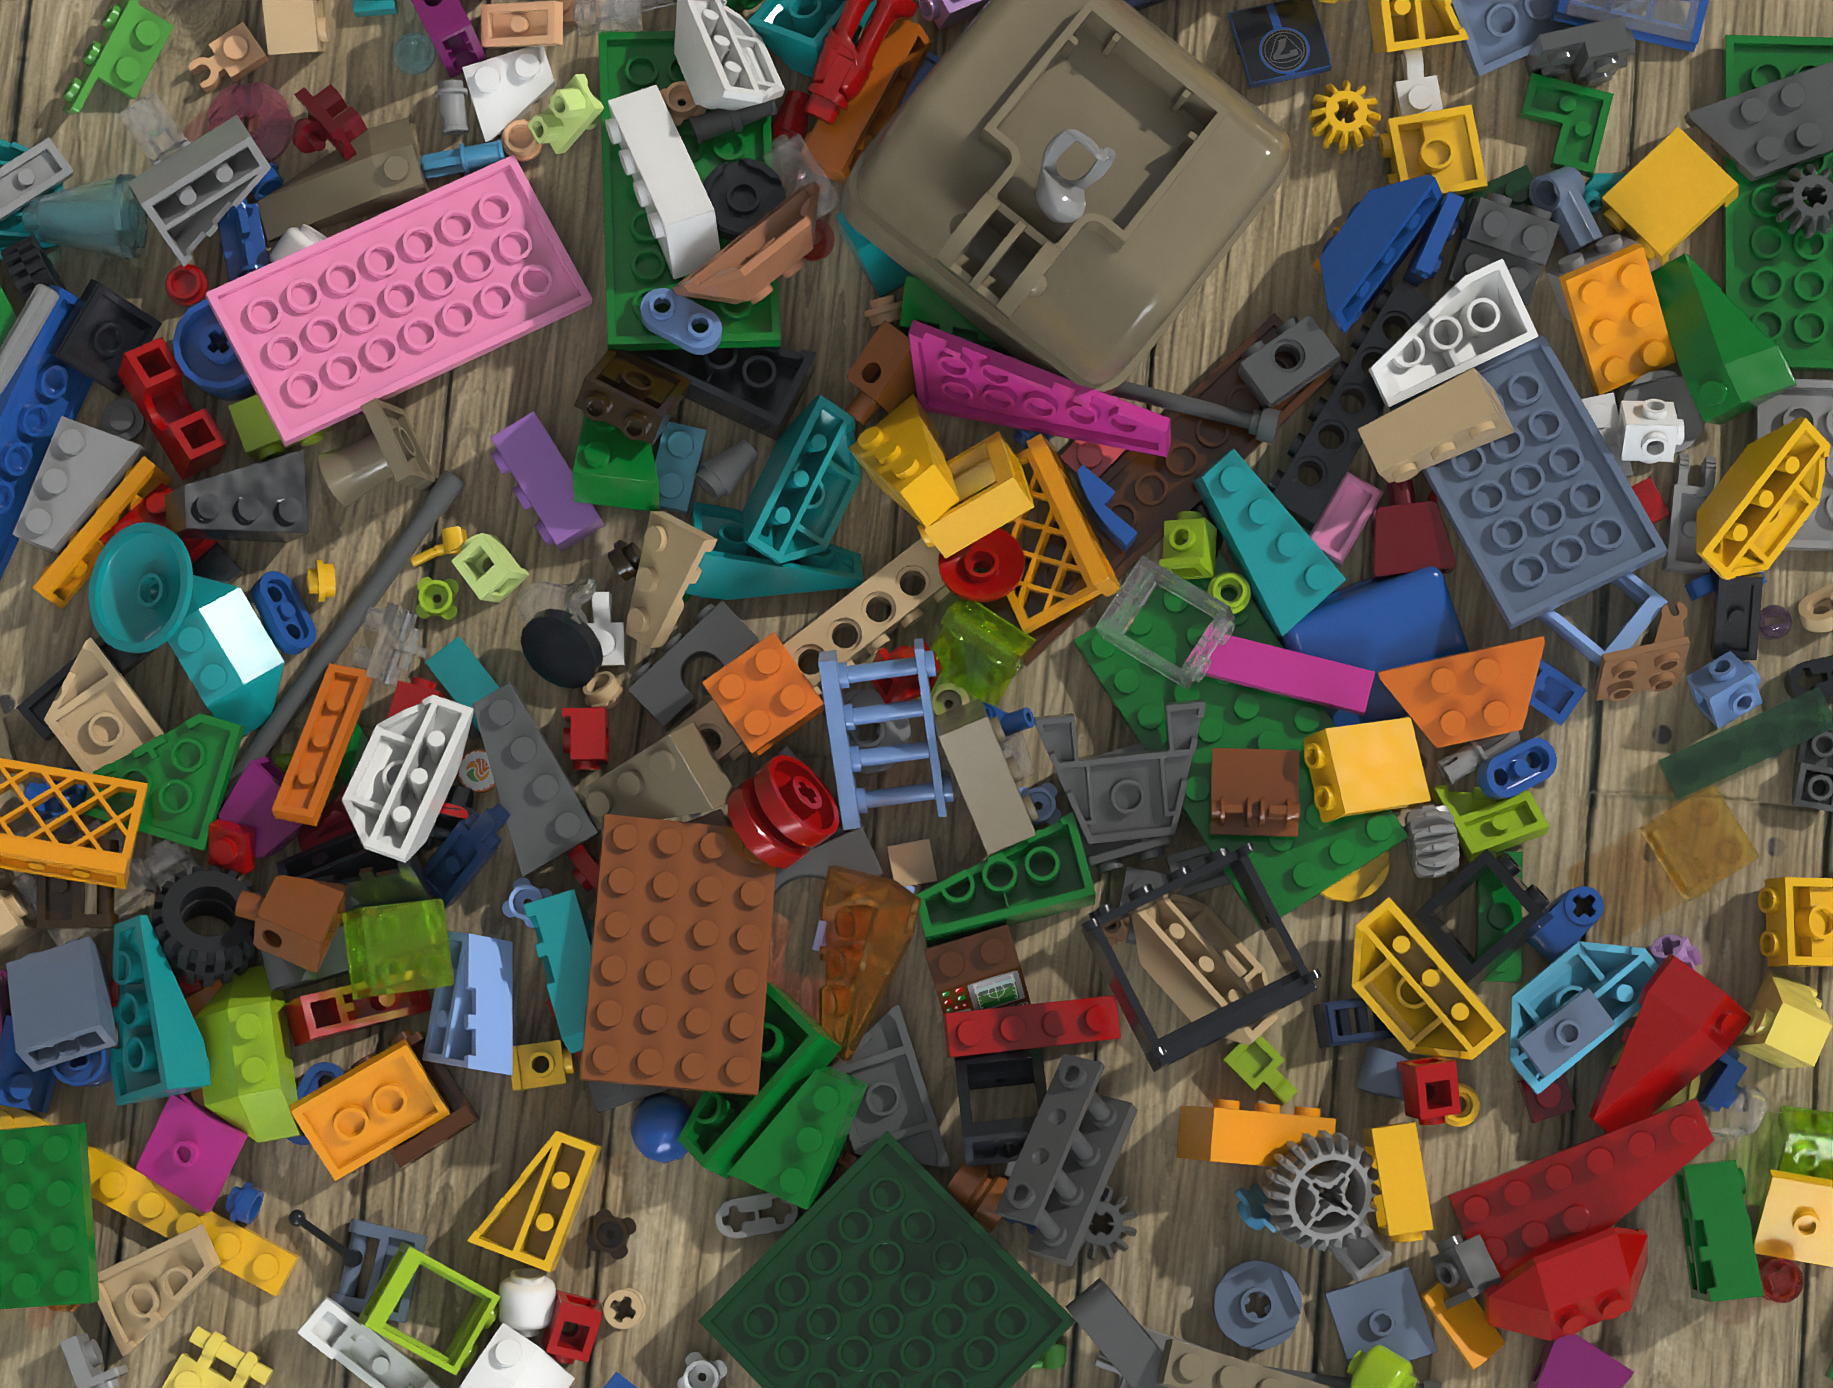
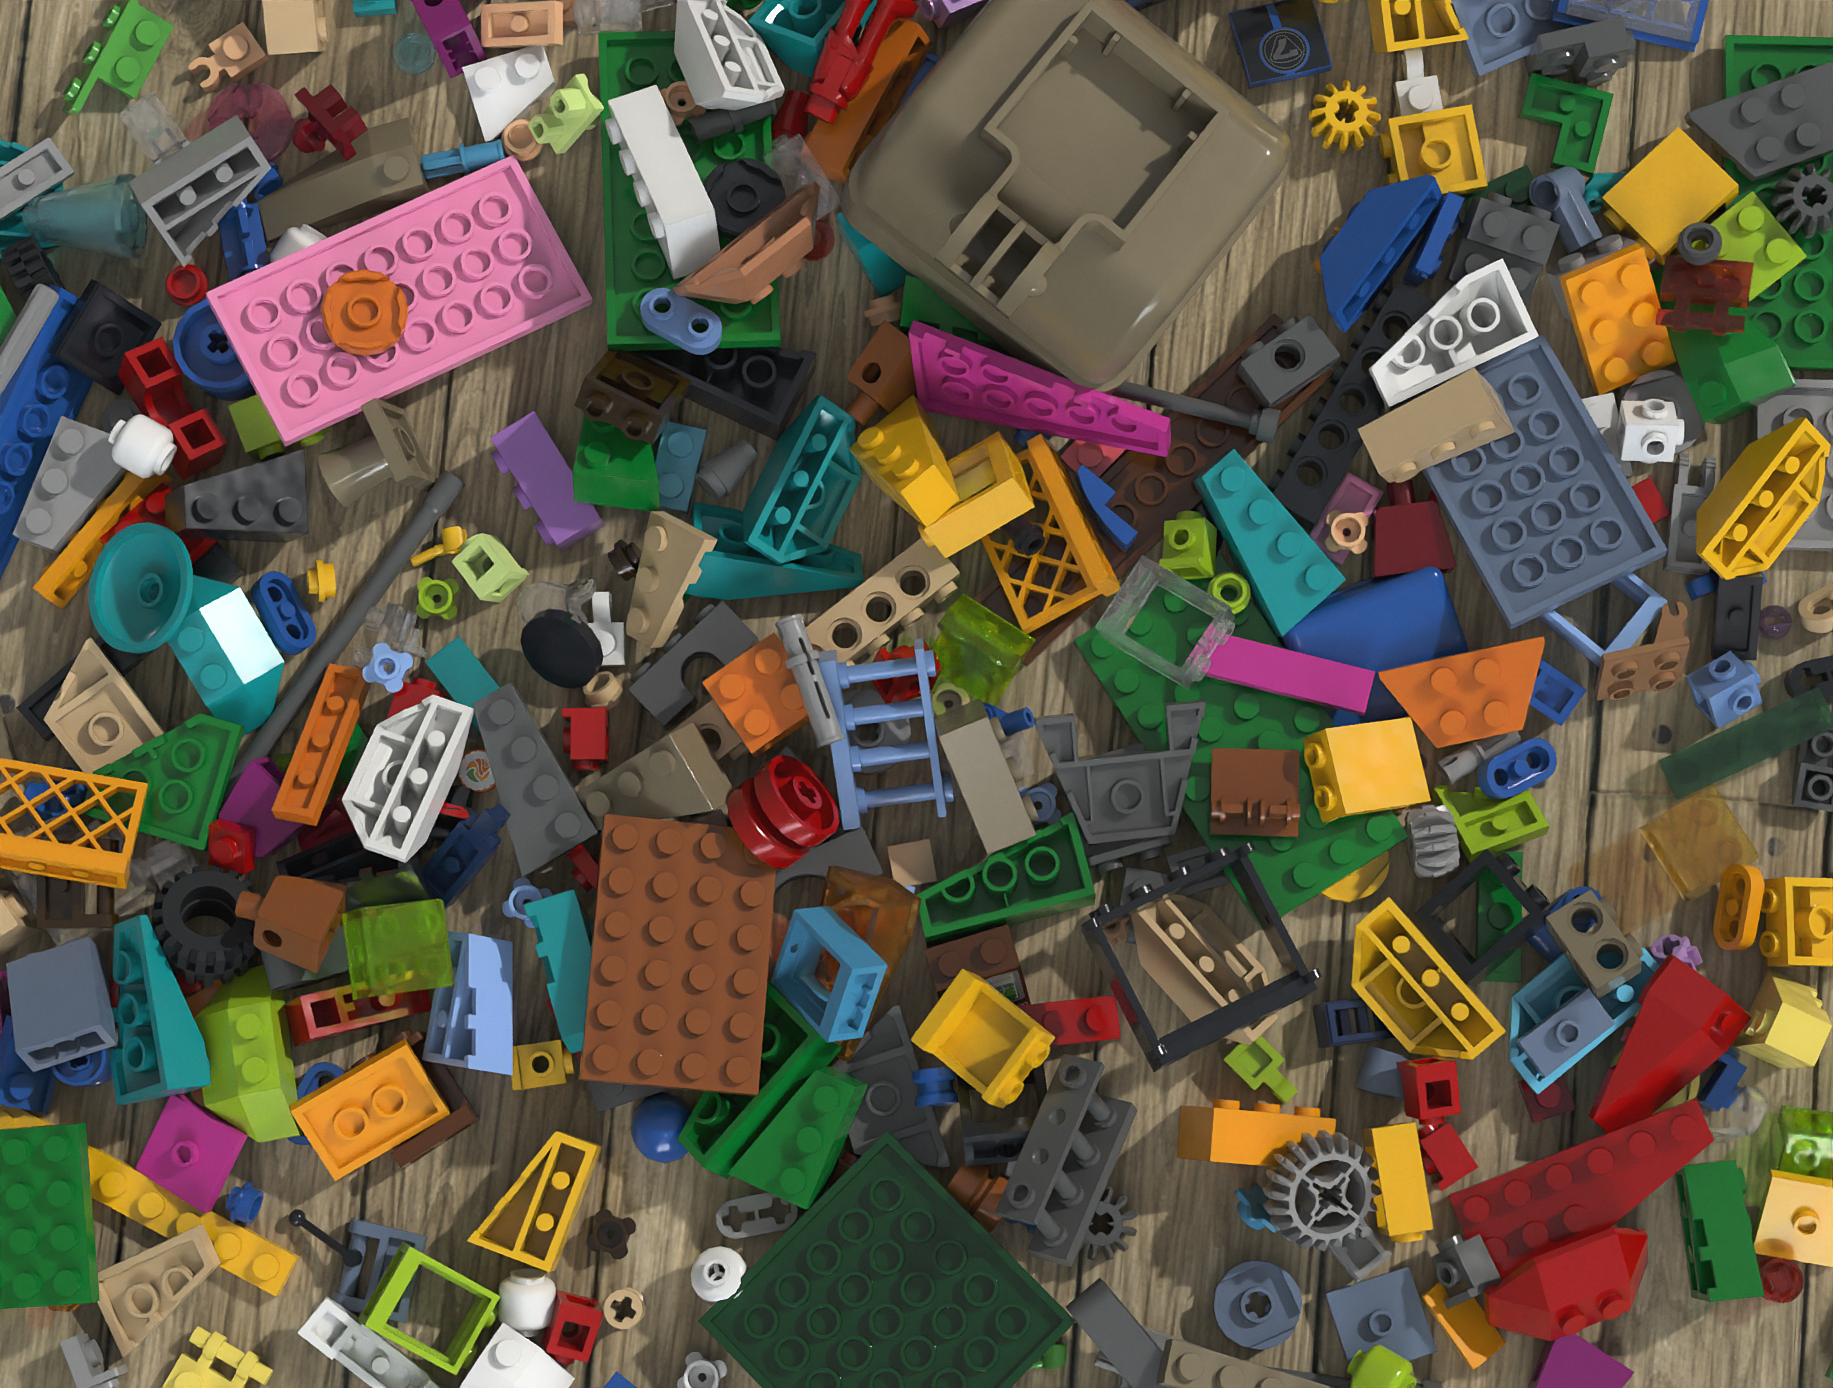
light grey pin [434,80,469,136] -> none
red dish [938,528,1025,602] -> none
light grey piece [1036,129,1116,223] -> none
yellow plate [1445,1083,1480,1127] -> none
none -> white head [108,414,177,478]
none -> orange tile [321,269,408,356]
none -> light blue plate [362,642,413,693]
none -> white head [690,1246,749,1306]
none -> dark azure window [771,906,888,1043]
none -> light grey pin [775,613,845,748]
none -> yellow panel [910,968,1056,1109]
none -> blue wheel [912,1067,959,1108]
none -> black pin [999,515,1045,556]
none -> light nougat plate [1324,510,1369,554]
none -> red brick [1417,1122,1478,1191]
none -> dark tan brick [1546,889,1644,1000]
none -> clear red plate [1656,255,1754,336]
none -> dark grey plate [1678,222,1722,265]
none -> lime plate [1692,191,1807,309]
none -> light orange plate [1713,864,1765,951]

